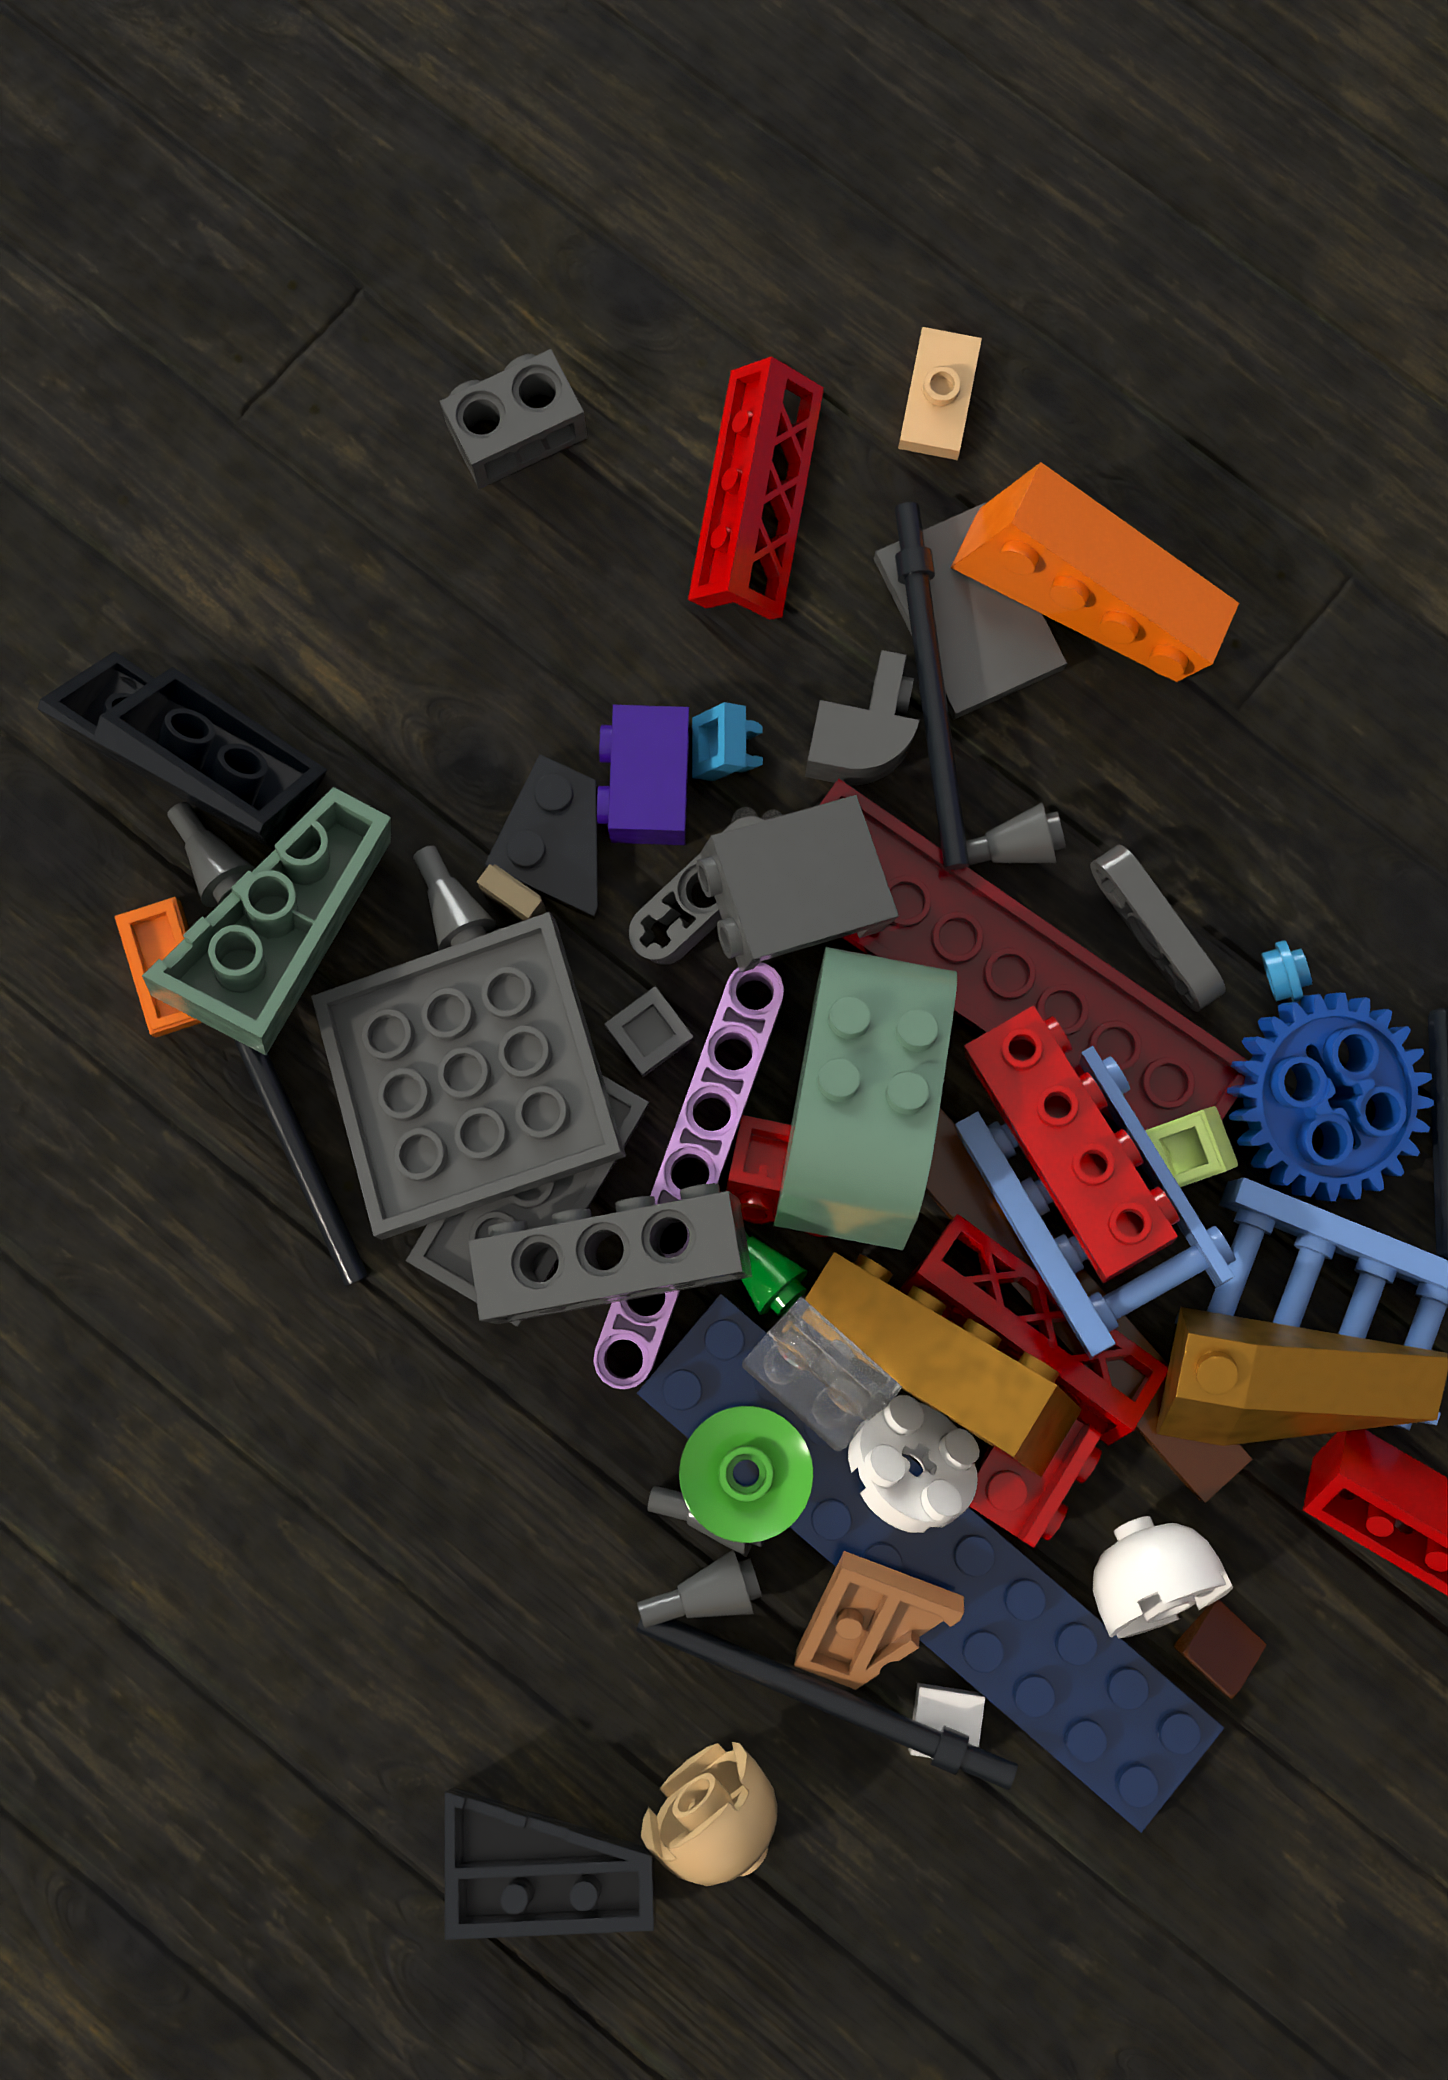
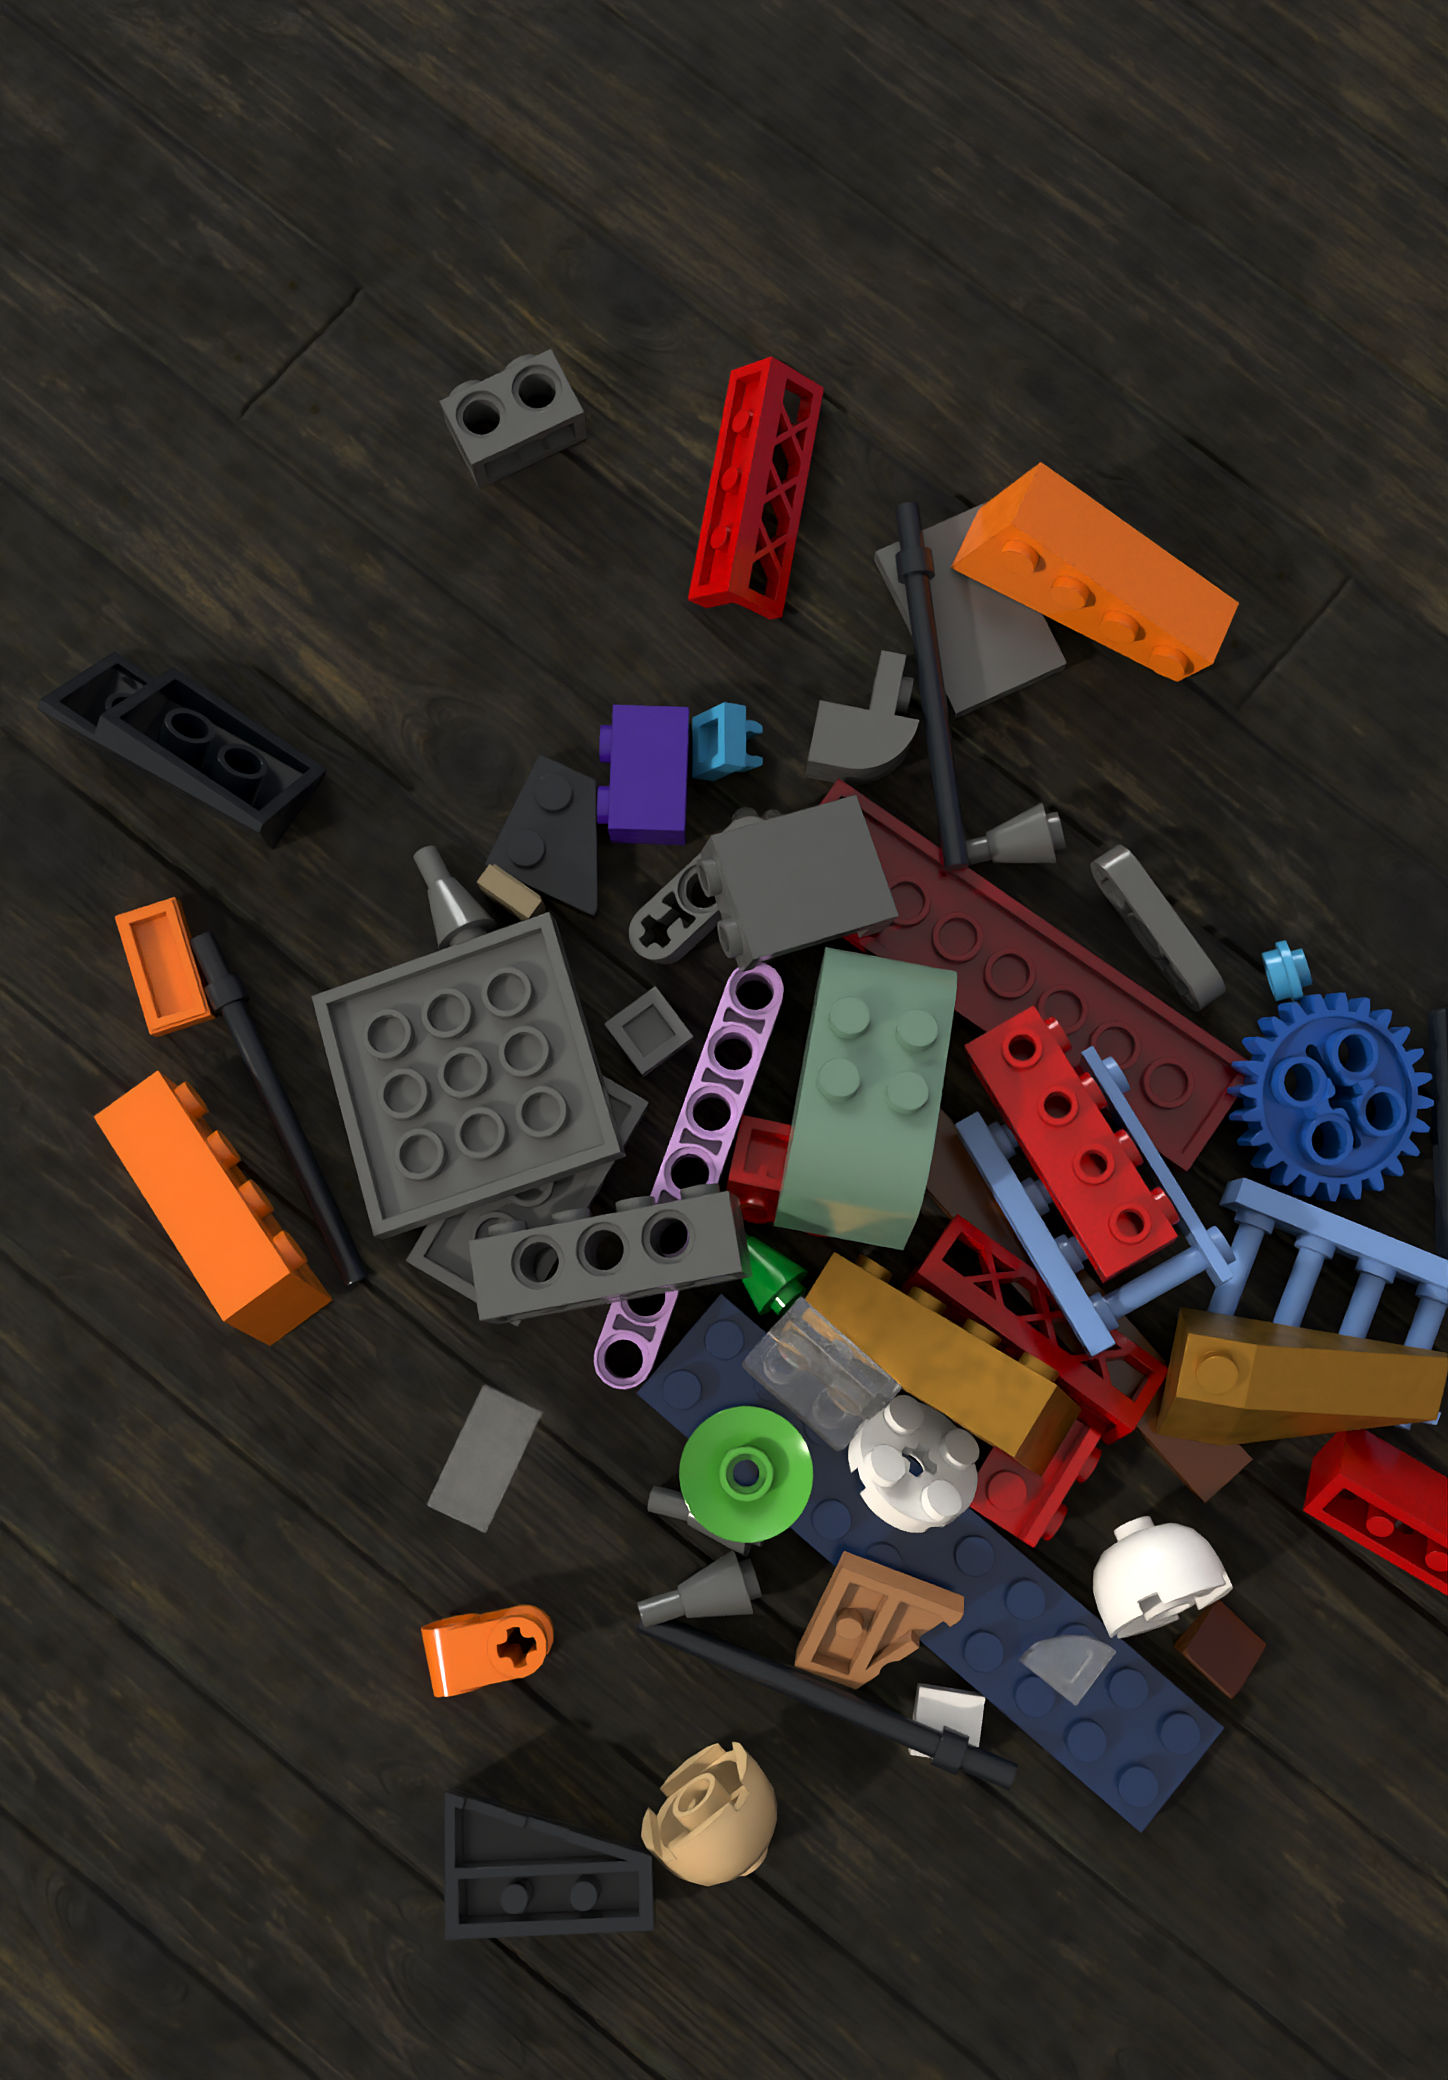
sand green wedge [142,787,391,1055] -> none
dark grey cone [167,802,255,907] -> none
tan plate [898,327,982,460] -> none
yellowish green slope [1145,1106,1238,1187] -> none
none -> orange wedge [93,1071,333,1346]
none -> orange piece [421,1605,554,1697]
none -> clear tile [427,1384,544,1533]
none -> clear tile [1019,1635,1116,1706]

